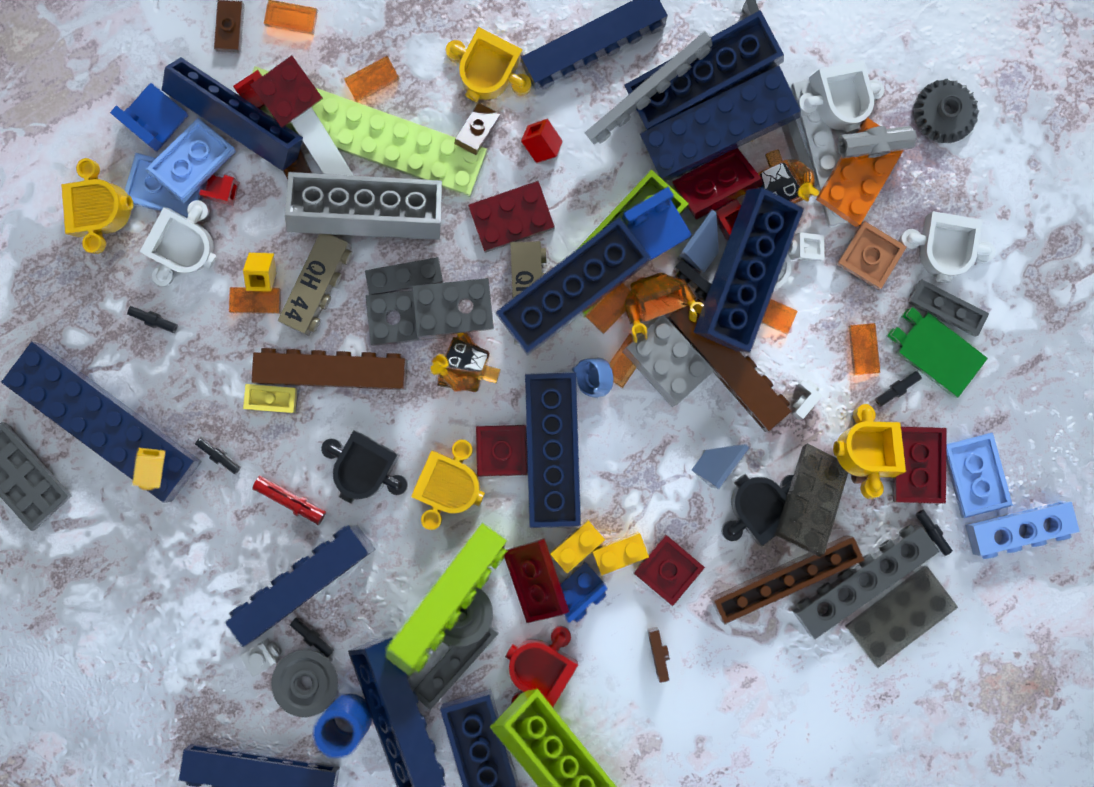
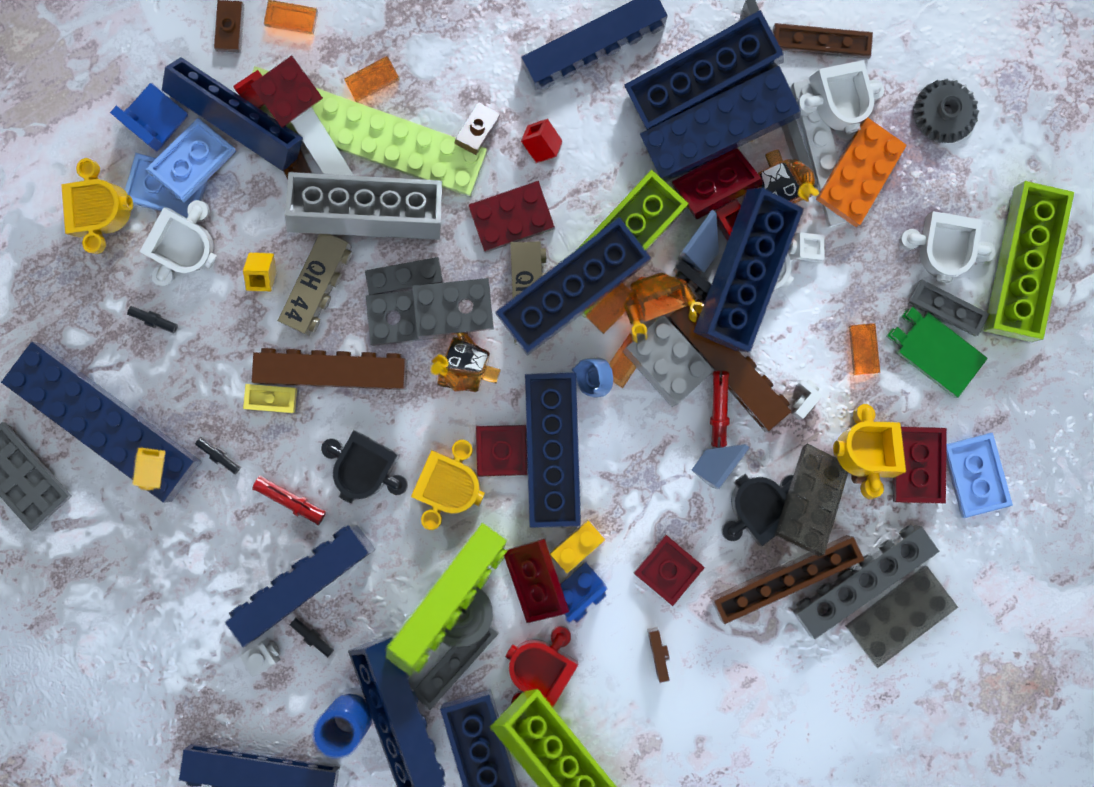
red panel [199,175,240,206] -> none
clear orange tile [229,287,281,314] -> none
dark grey gear [271,649,339,717] -> none
yellow piece [446,27,531,102] -> none
light grey plate [584,31,712,145] -> none
yellow brick [592,532,649,576] -> none
blue bracket [622,186,692,261] -> none
clear orange tile [762,299,798,334] -> none
nougat plate [836,221,907,290] -> none
light grey piece [837,126,917,158] -> none
black bar [875,371,922,407] -> none
black bar [915,509,953,556] -> none
light blue brick [965,501,1080,559] -> none
none -> red pin [710,370,730,447]
none -> reddish brown tile [773,23,873,59]
none -> lime brick [983,181,1074,342]

